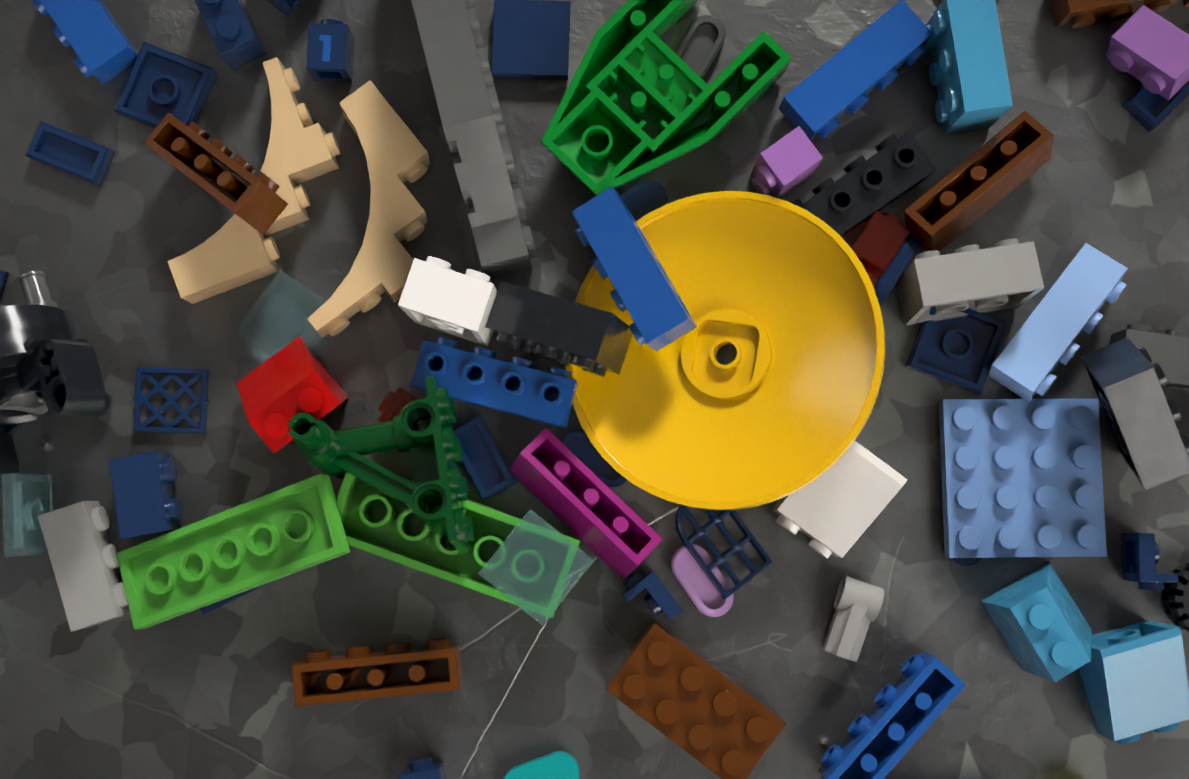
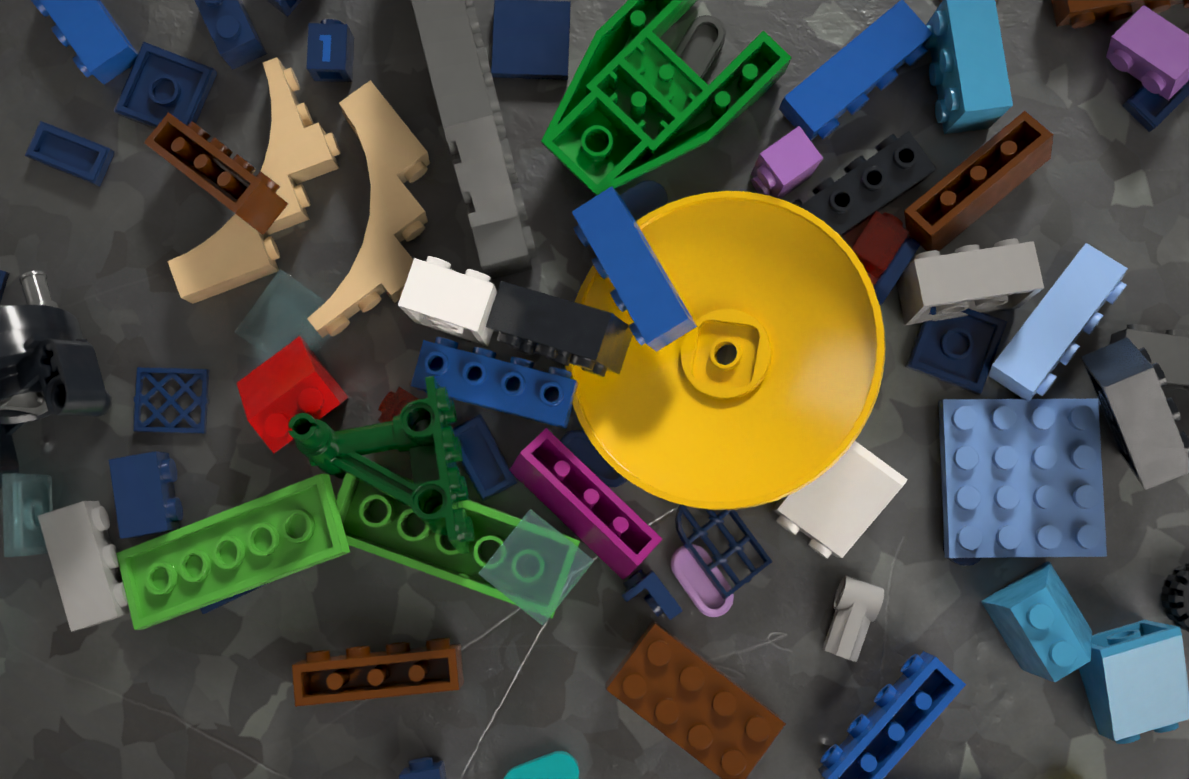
dark blue bracket [1122,533,1178,590] -> none

